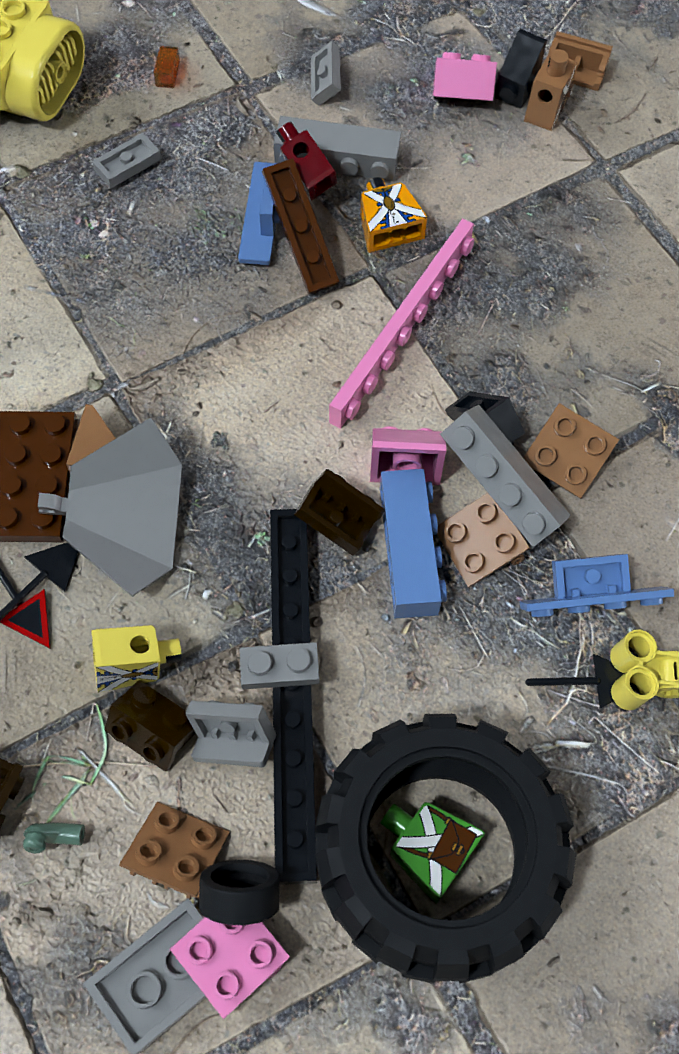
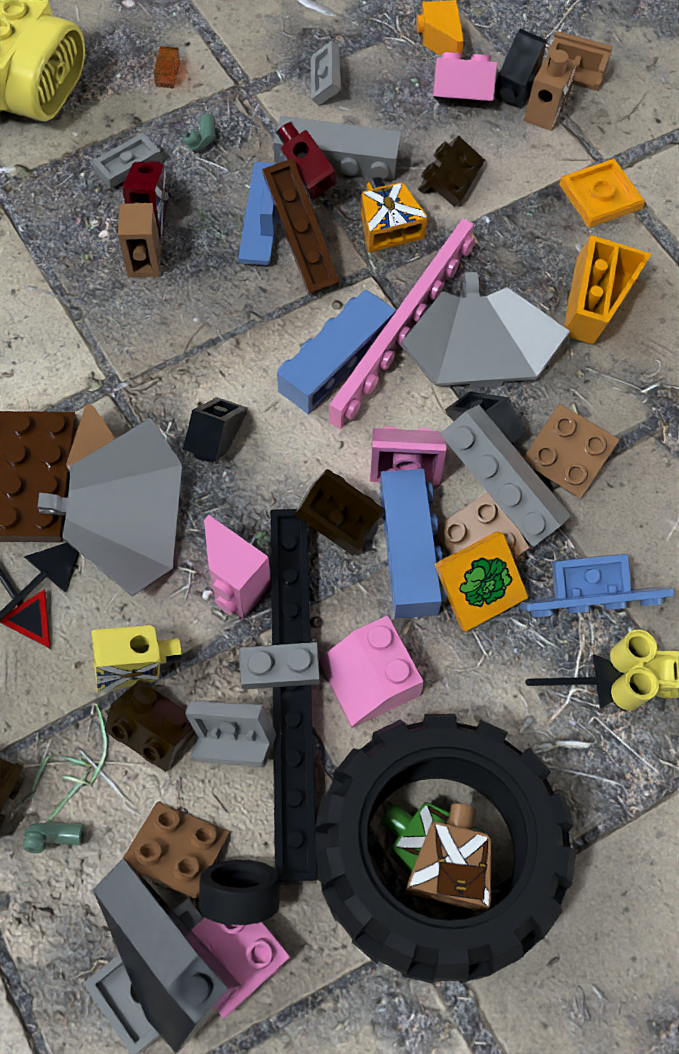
none -> black wedge [93,858,240,1054]
none -> medium nougat brick [118,203,161,278]
none -> dark red torso [122,161,169,239]
none -> black slope [183,397,248,462]
none -> sand green arm [184,114,215,151]
none -> bright pink slope [204,515,271,619]
none -> medium blue brick [277,289,396,415]
none -> bright pink slope [319,615,423,728]
none -> light grey panel [401,272,570,388]
none -> torso [405,803,491,913]
none -> light orange slope [416,0,463,59]
none -> dark brown bracket [418,135,485,207]
none -> light orange tile [434,531,528,632]
none -> light orange tile [559,158,645,228]
none -> light orange wedge [564,234,652,344]

